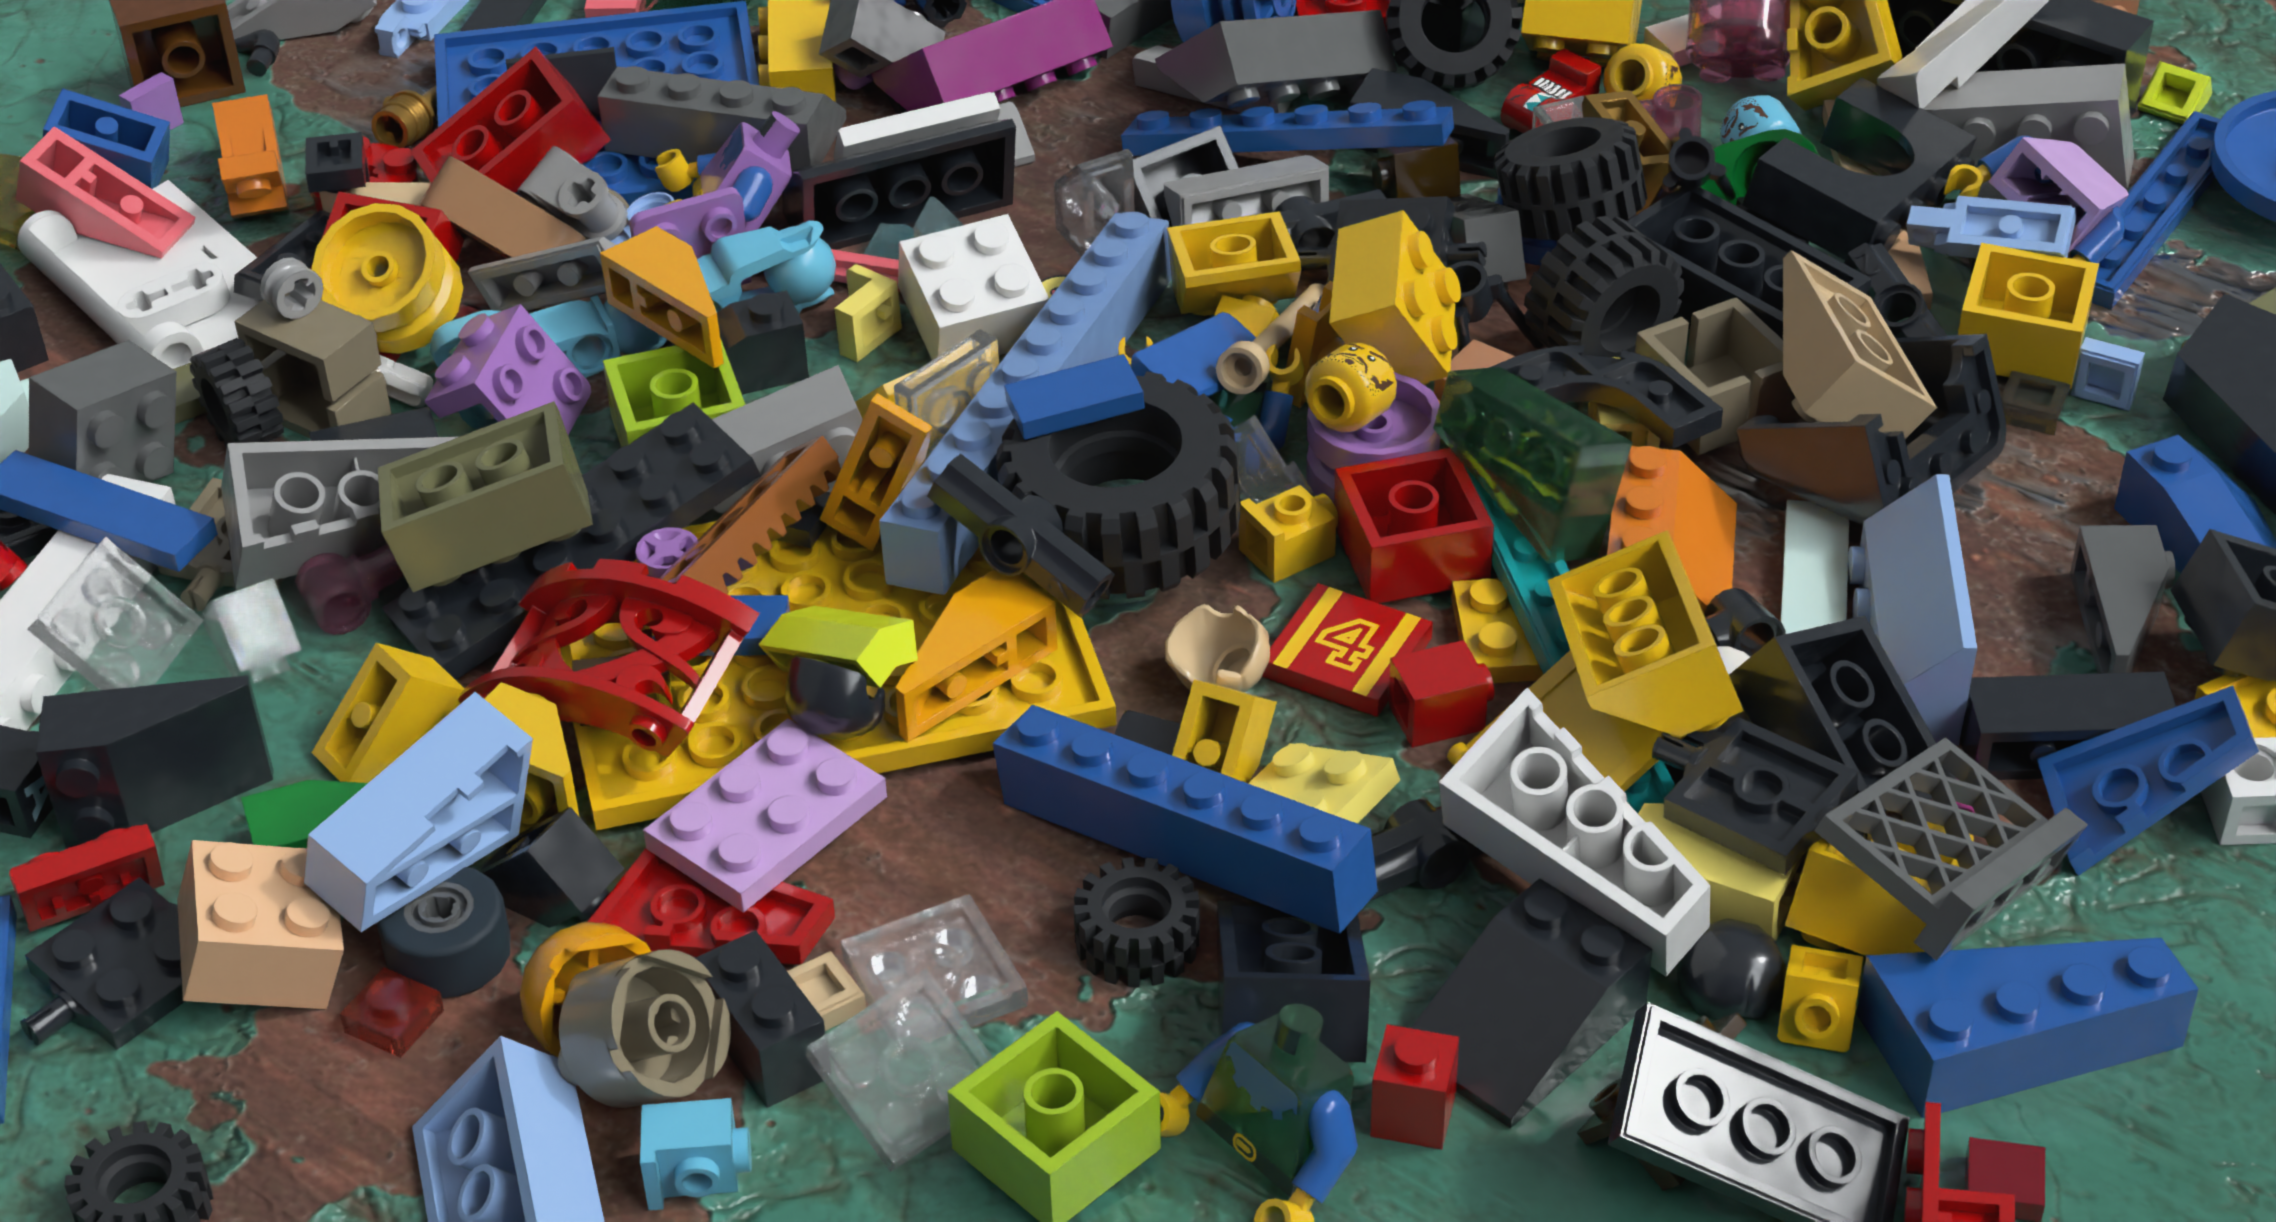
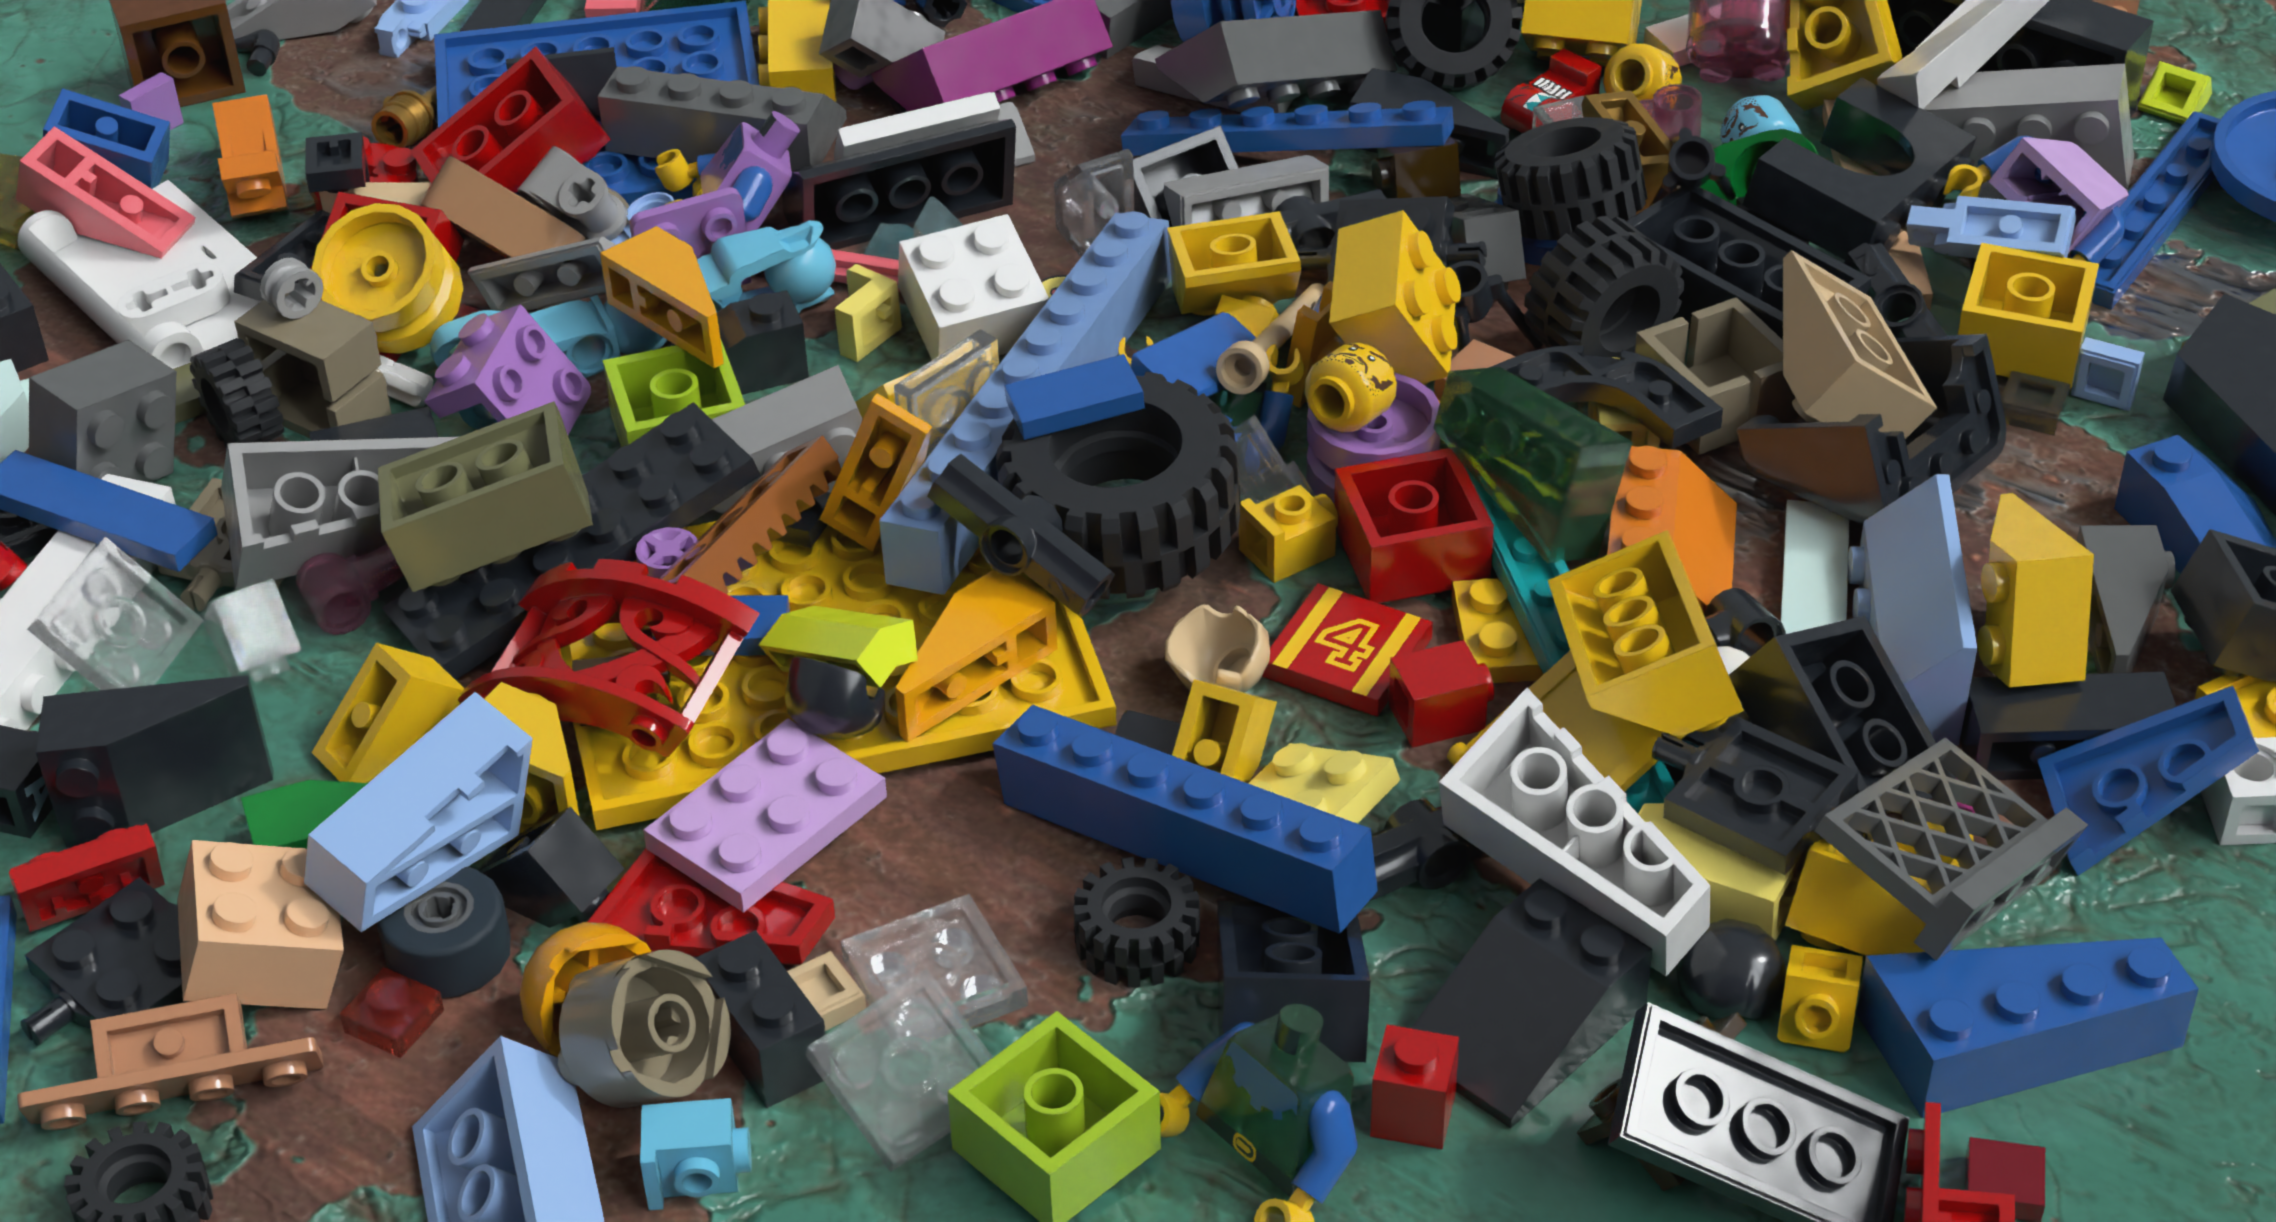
none -> nougat bracket [17,993,324,1130]
none -> yellow slope [1977,493,2094,688]

